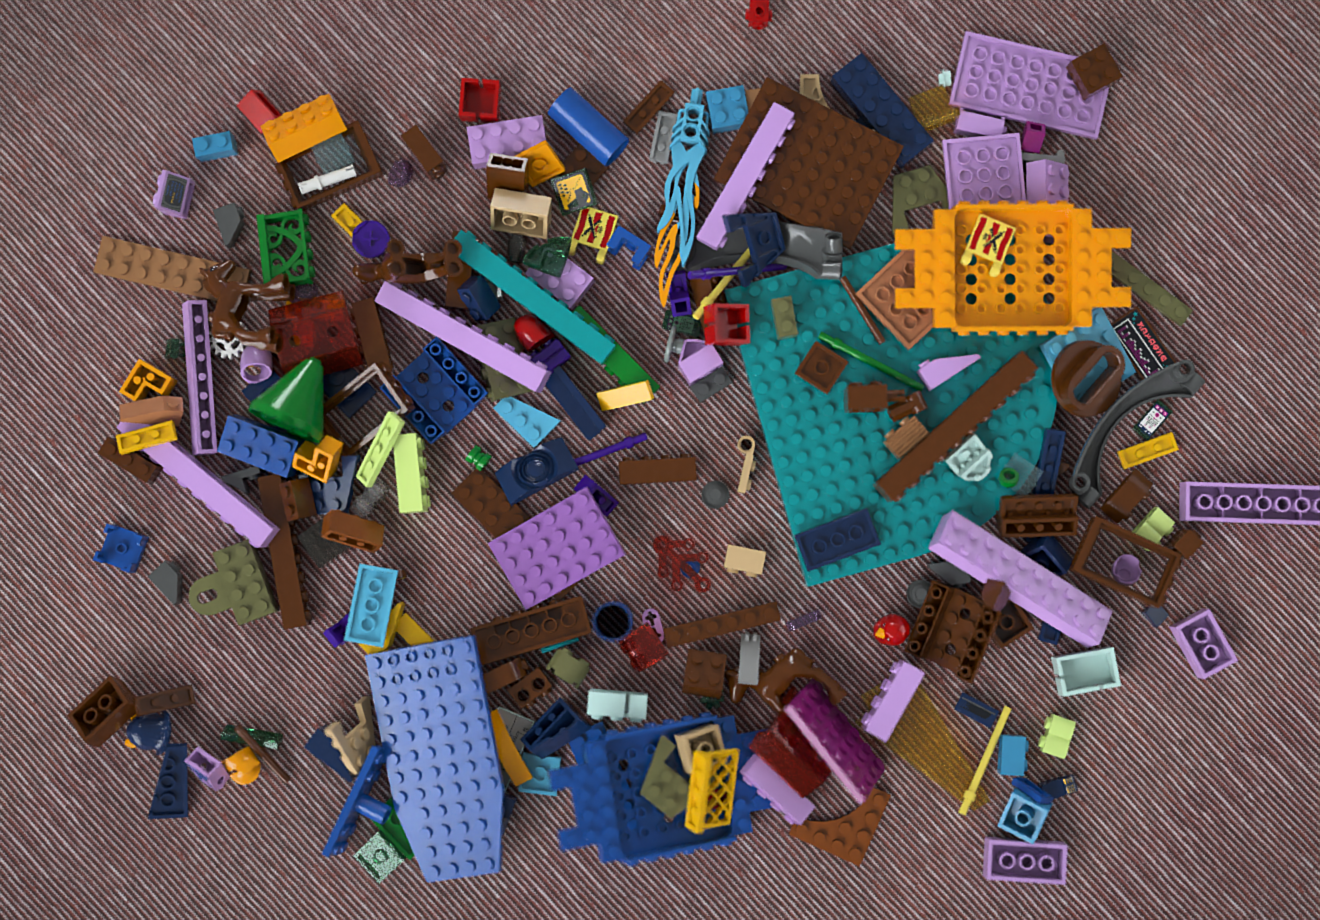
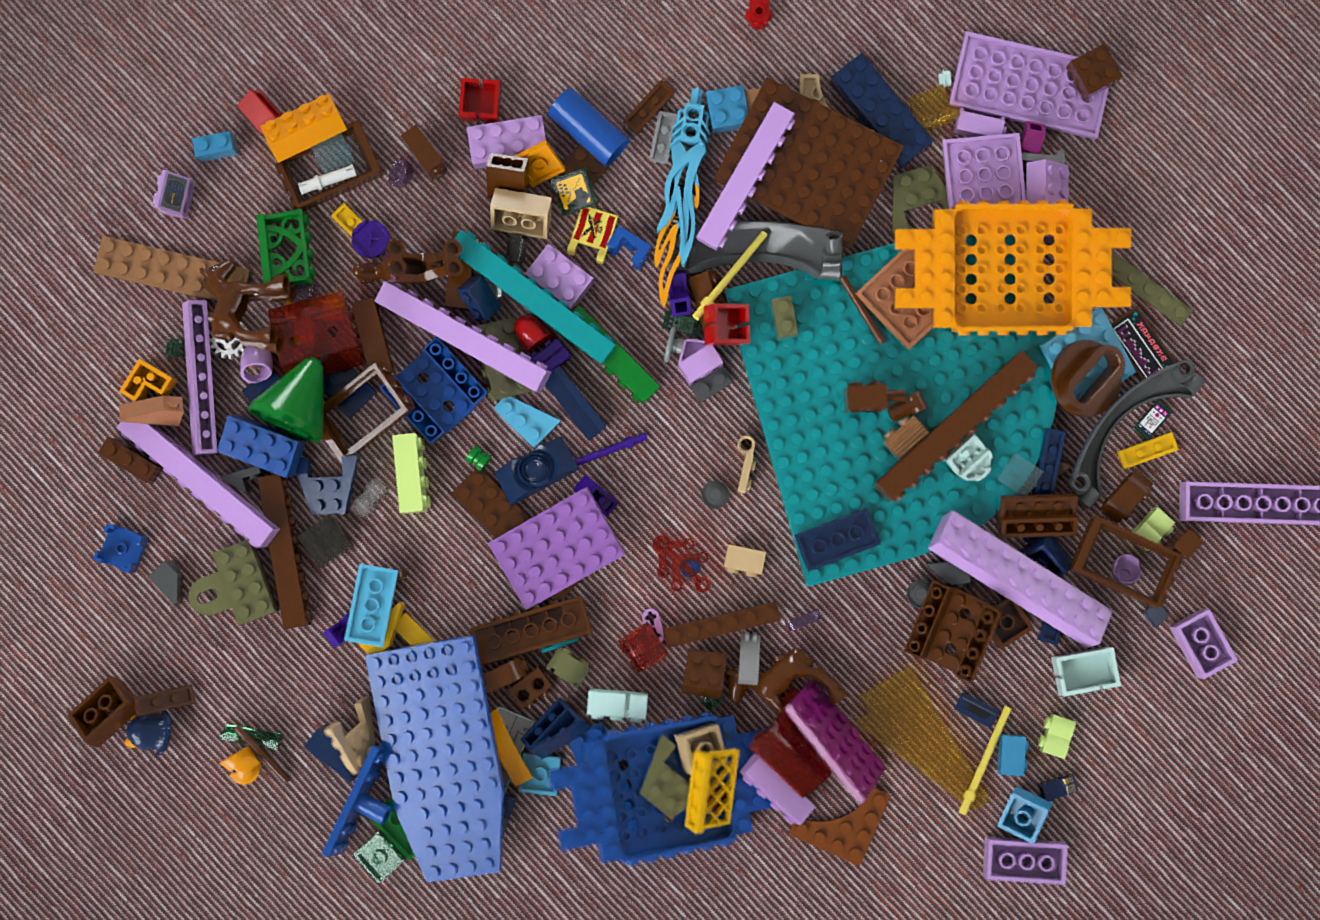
yellow tile [116,420,178,455] -> none
dark blue wing [148,743,188,819] -> none
lavender torso [184,747,230,791] -> none
dark grey slope [213,202,246,249] -> none
reddish brown brick [279,477,317,522] -> none
light orange brick [292,435,344,483] -> none
dark orange brick [321,509,385,553] -> none
yellowish green plate [355,411,405,487] -> none
clear green brick [522,237,572,278] -> none
blue piece [594,601,633,641] -> none
yellow tile [596,380,654,411] -> none
reddish brown brick [618,454,697,485] -> none
dark purple bar [687,263,787,280] -> none
dark blue wing [722,212,786,287] -> none
reddish brown plate [794,341,848,395] -> none
green bar [818,331,924,391] -> none
lavender brick [861,659,925,742] -> none
red piece [873,614,910,646] -> none
lavender slope [917,354,981,391] -> none
flag [960,214,1016,277] -> none
reddish brown brick [982,578,1011,611] -> none
green piece [999,468,1019,488] -> none
blue tile [1011,777,1054,804] -> none

